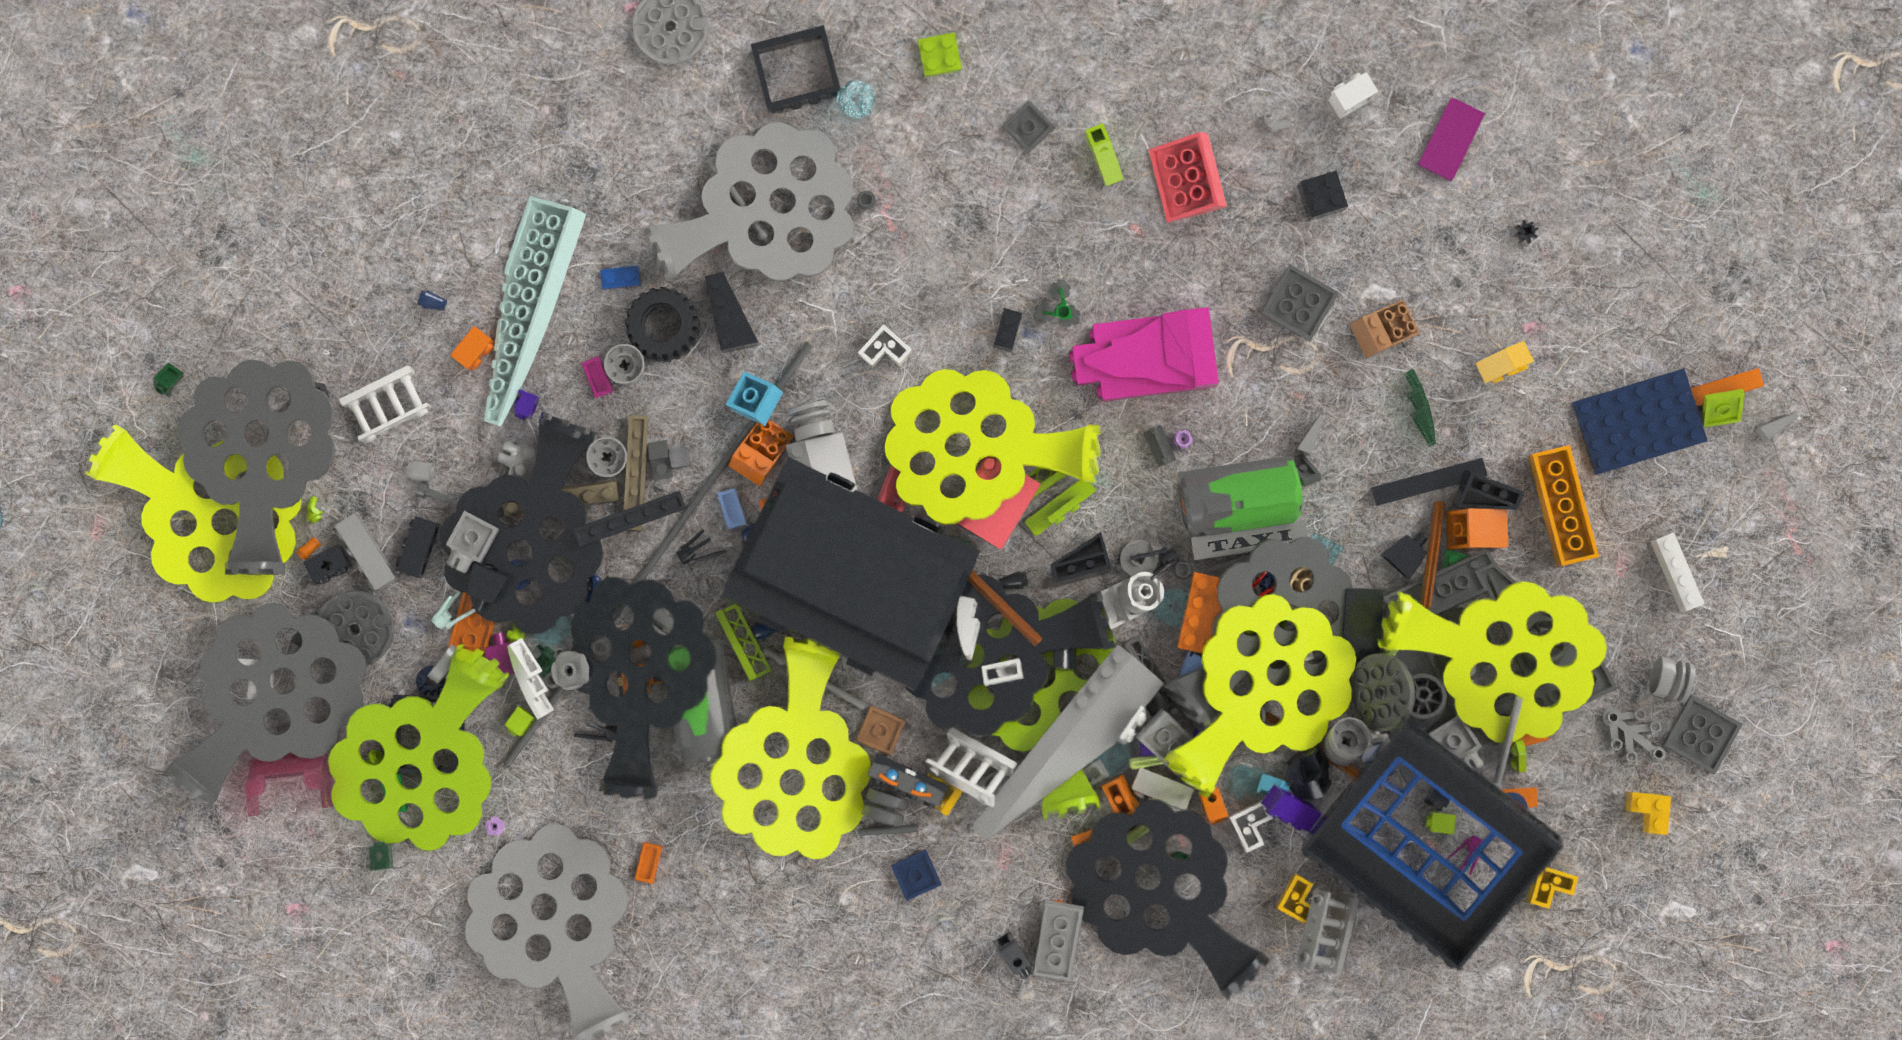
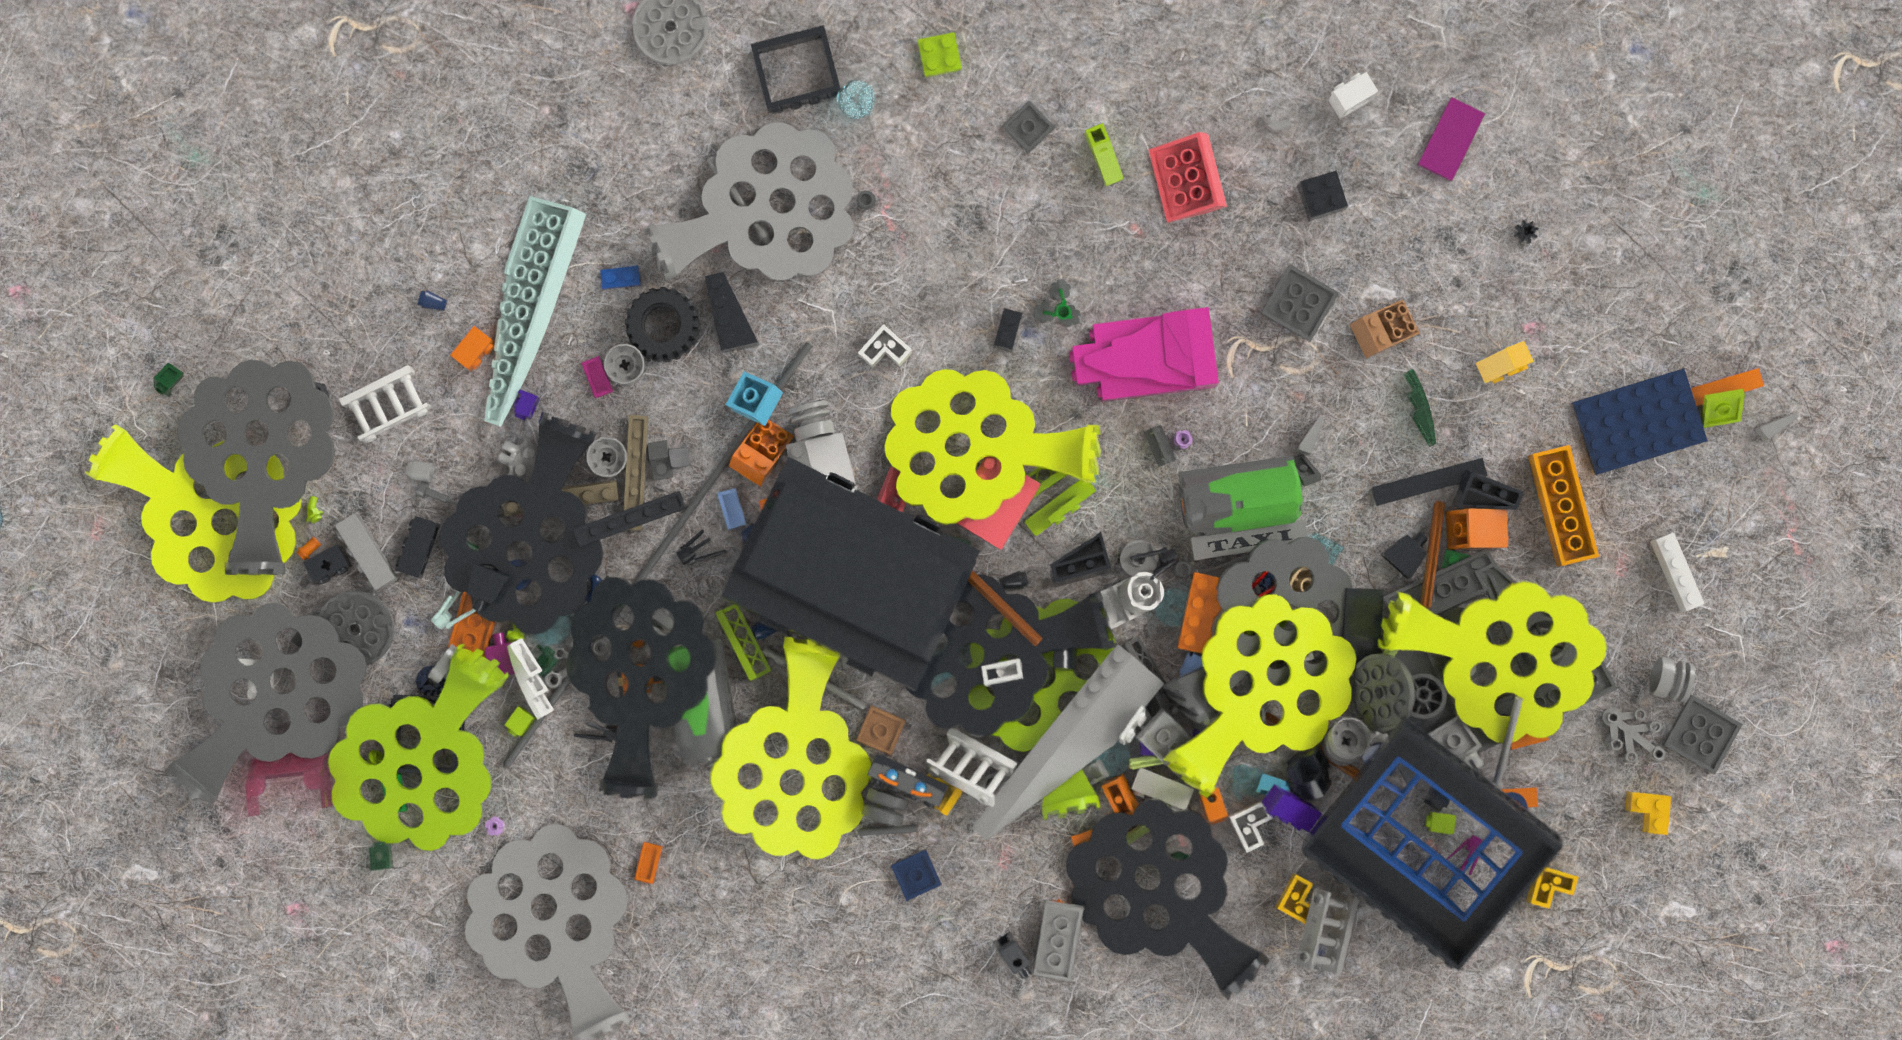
light grey plate [446,511,500,573] -> none
light grey plate [551,651,589,690] -> none
white slope [957,596,980,660] -> none
lime plate [1510,739,1527,773] -> none

